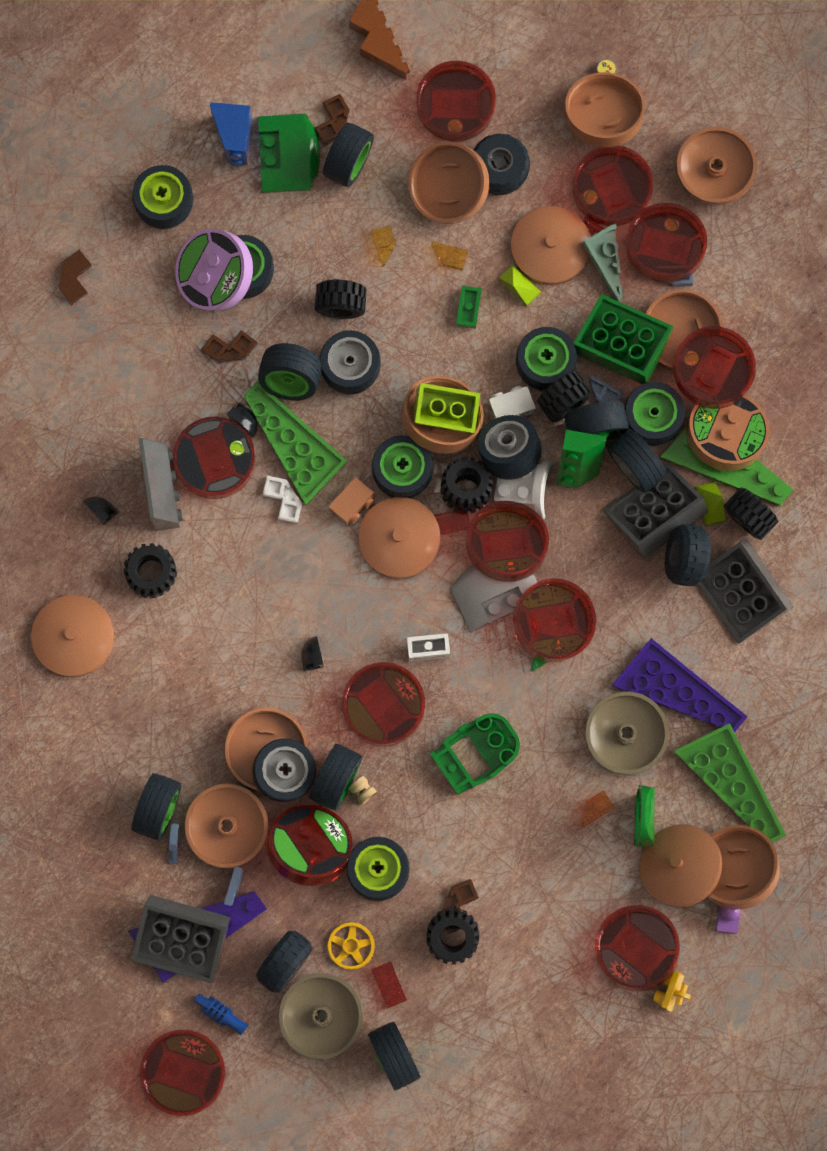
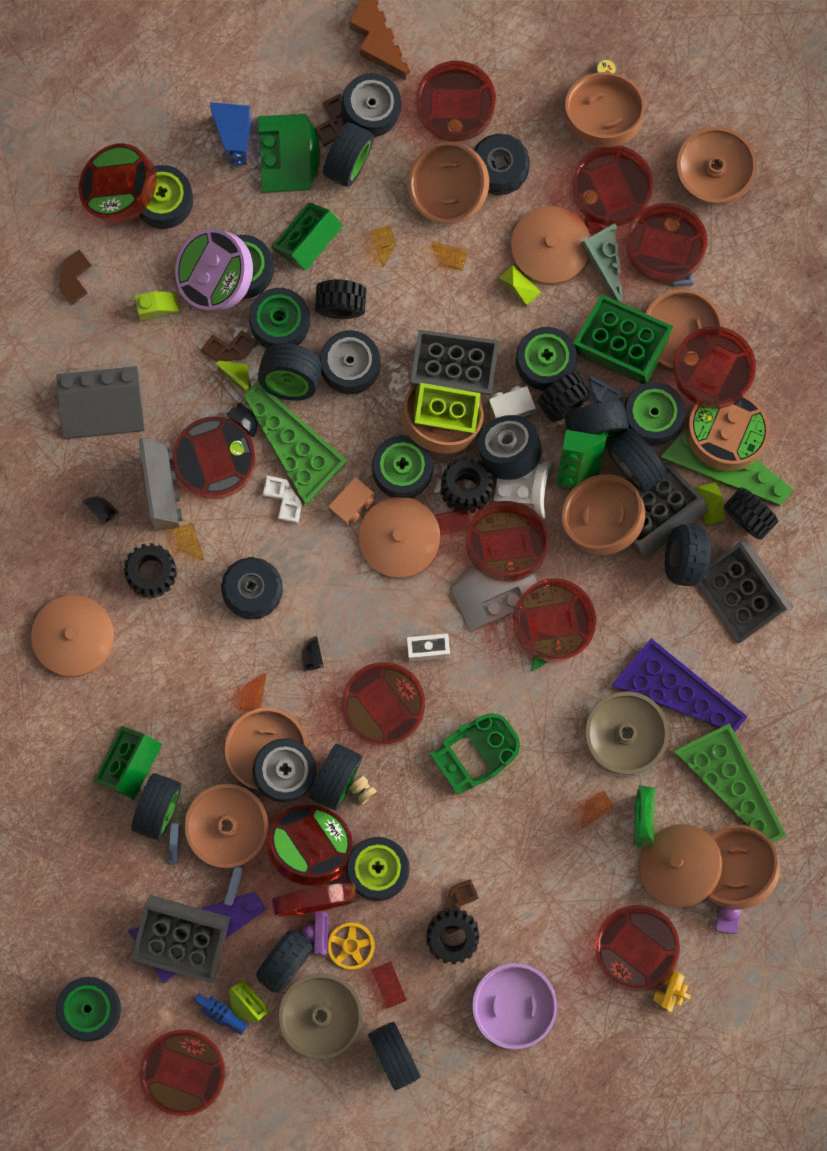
green plate [456,286,482,329] -> none
none -> dark grey slope [56,366,145,439]
none -> wheel [56,977,121,1042]
none -> brick [79,143,157,224]
none -> green slope [94,726,162,800]
none -> lime slope [135,291,180,321]
none -> clear yellow tile [174,523,204,560]
none -> lime slope [216,361,250,394]
none -> black wheel [221,557,283,620]
none -> lime slope [229,979,270,1022]
none -> clear orange tile [240,673,267,710]
none -> wheel [249,287,310,348]
none -> green slope [271,202,344,271]
none -> clear red brick [272,883,358,917]
none -> medium lavender tile [301,911,329,955]
none -> wheel [341,73,402,137]
none -> dark grey slope [410,330,499,396]
none -> lavender brick [472,964,557,1050]
none -> nougat piece [562,474,645,555]

